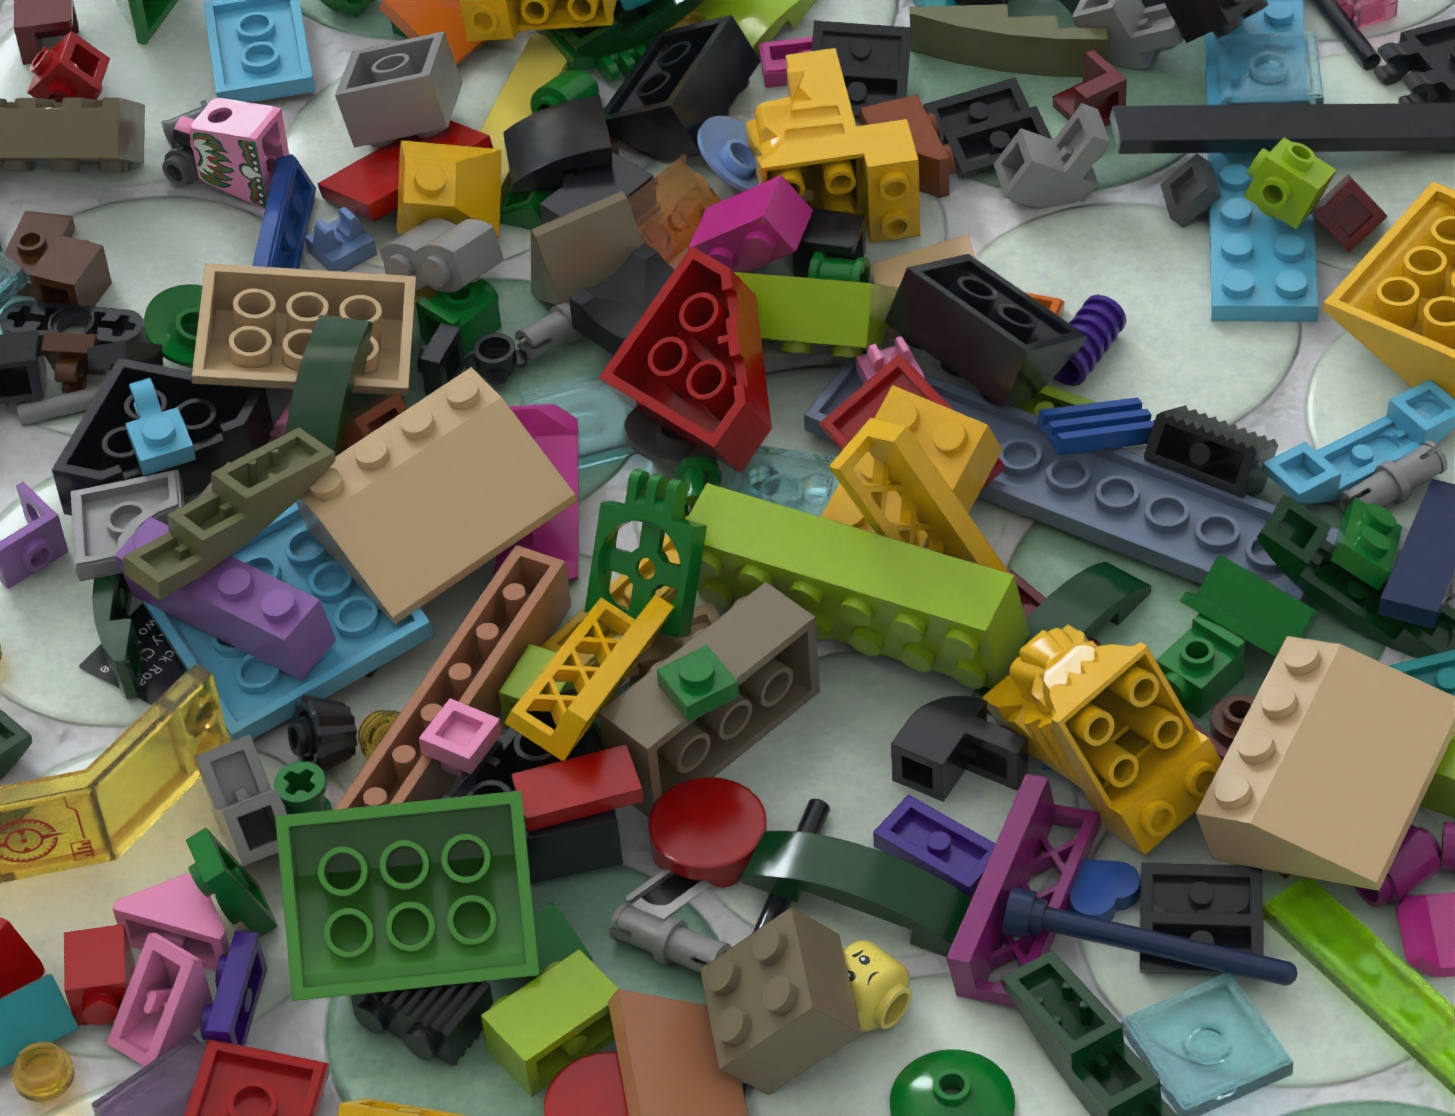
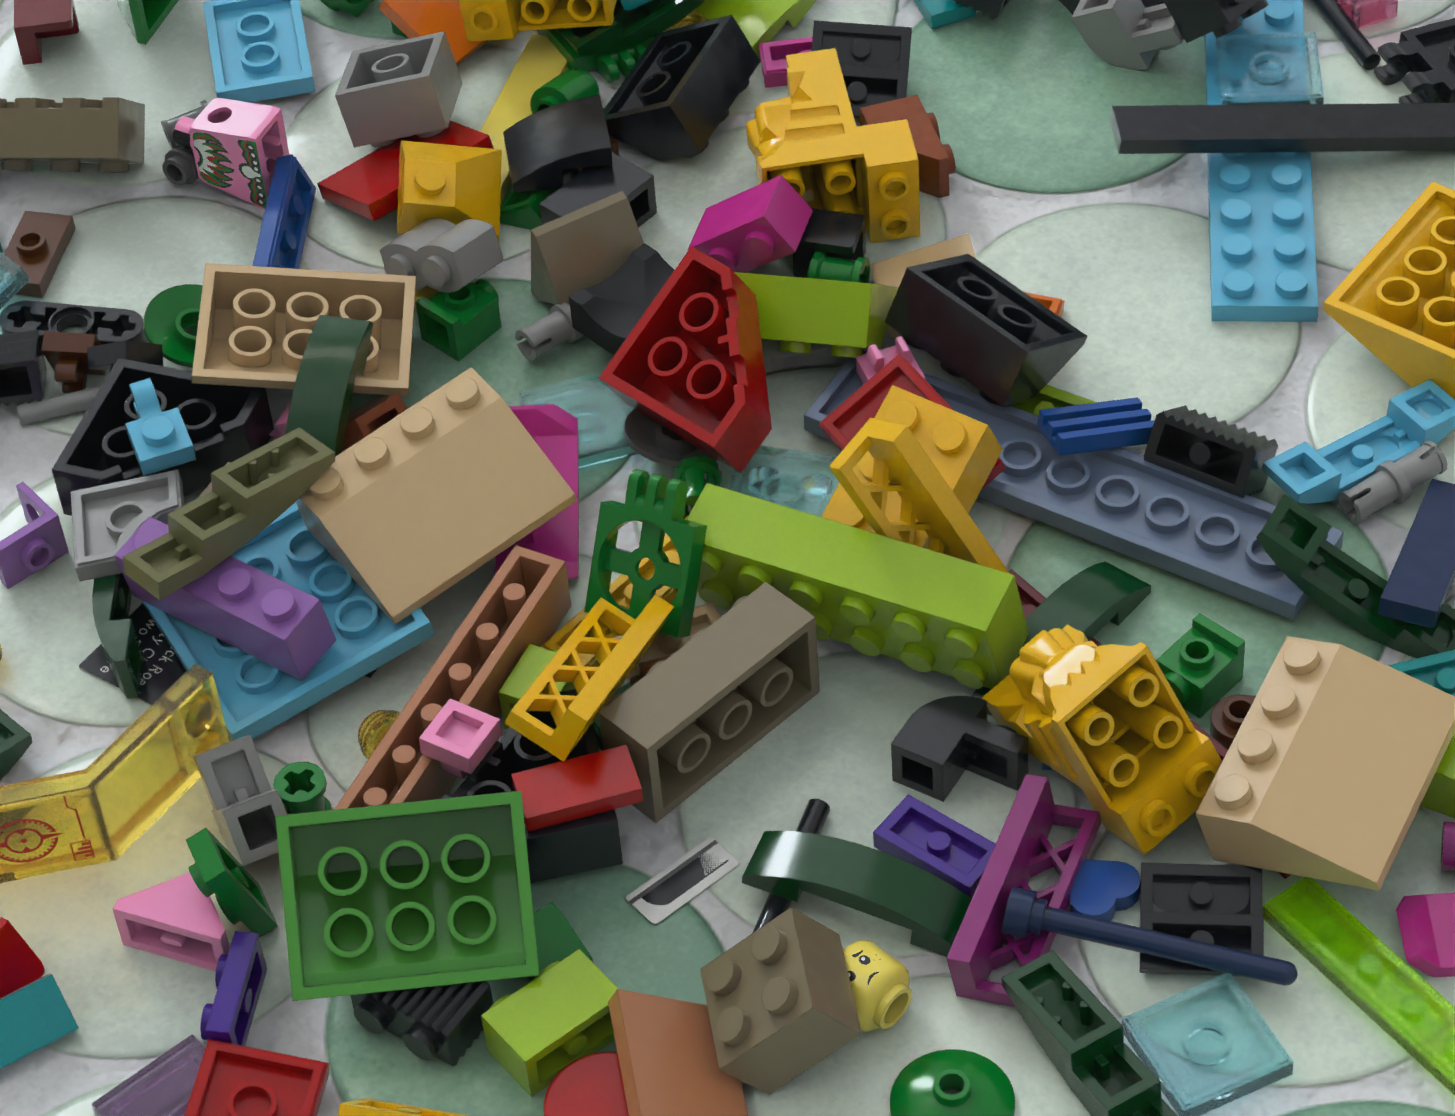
clear yellow plate [12,1042,75,1102] -> none
red brick [27,31,111,103] -> none
reddish brown brick [29,234,112,306] -> none
red brick [64,924,135,1026] -> none
bright pink slope [106,933,213,1071] -> none
black piece [288,695,358,772] -> none
medium blue tile [305,207,377,272] -> none
black plate [417,323,465,396] -> none
black plate [465,333,528,385] -> none
light grey pin [609,902,732,973] -> none
clear orange plate [628,154,721,263] -> none
red tile [648,777,767,888] -> none
green plate [656,645,739,723] -> none
light blue dish [697,116,758,192] -> none
olive slope [909,4,1108,77] -> none
black slope [923,77,1052,179] -> none
light grey brick [993,103,1110,209] -> none
dark red panel [1053,49,1127,127] -> none
dark purple piece [1053,294,1127,386] -> none
dark grey plate [1160,154,1221,227] -> none
green panel [1180,555,1321,657] -> none
lime brick [1244,137,1337,230] -> none
dark red panel [1312,174,1388,252] -> none
green plate [1330,497,1402,590] -> none
magenta brick [1353,824,1441,907] -> none

